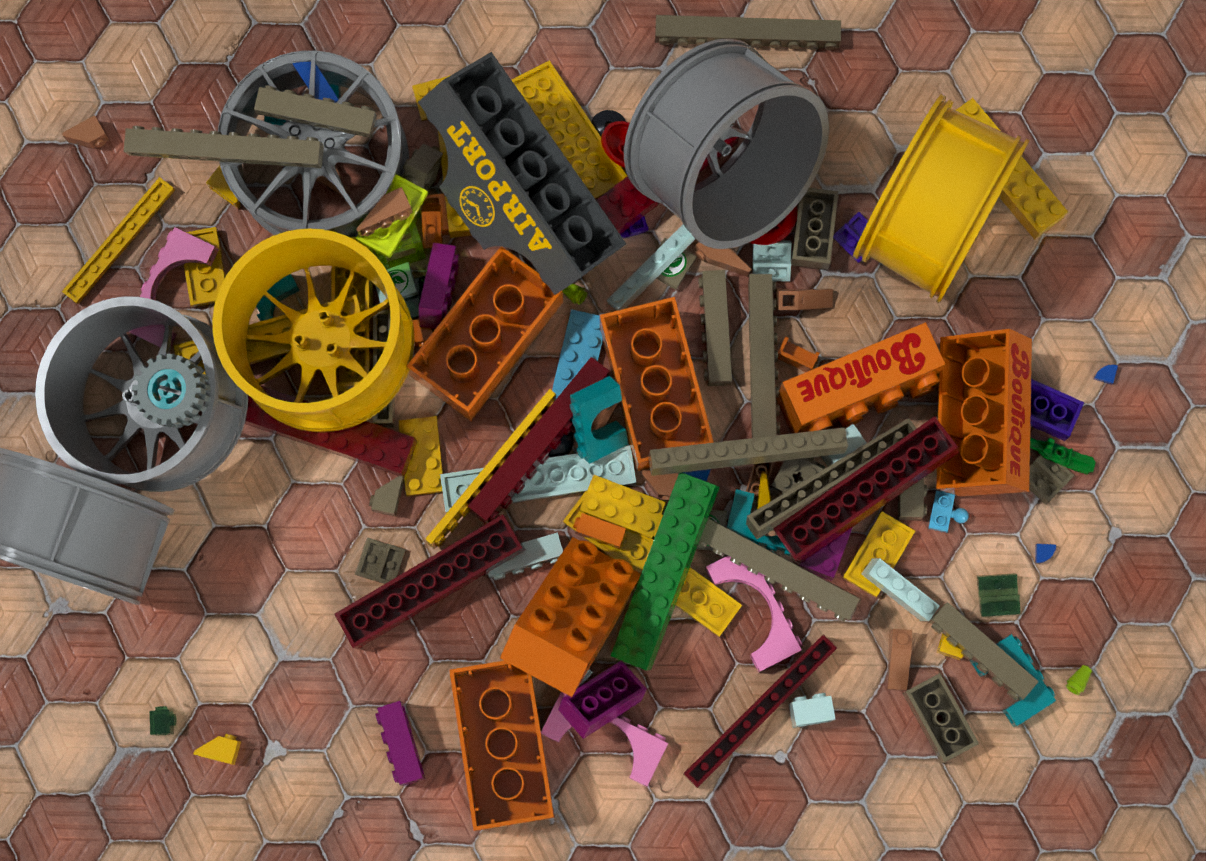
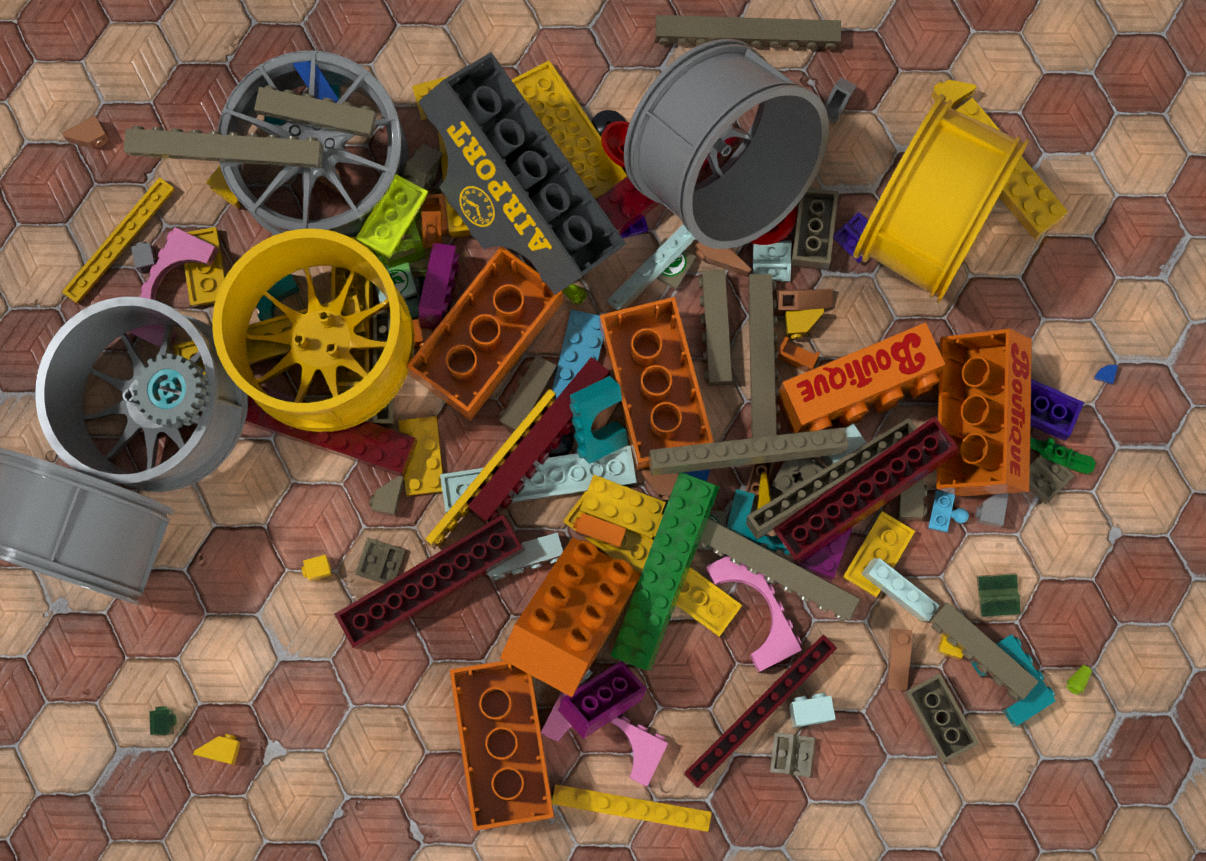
nougat slope [357,187,413,237] -> none
magenta brick [375,701,426,786] -> none
blue tile [1035,544,1056,564] -> none
none -> light grey brick [131,242,157,273]
none -> yellow brick [301,554,333,582]
none -> dark tan brick [498,355,557,432]
none -> yellow plate [552,784,711,832]
none -> dark tan slope [770,733,816,778]
none -> yellow slope [784,308,824,340]
none -> light grey slope [824,77,857,124]
none -> yellow slope [931,80,977,108]
none -> light grey slope [975,493,1009,528]

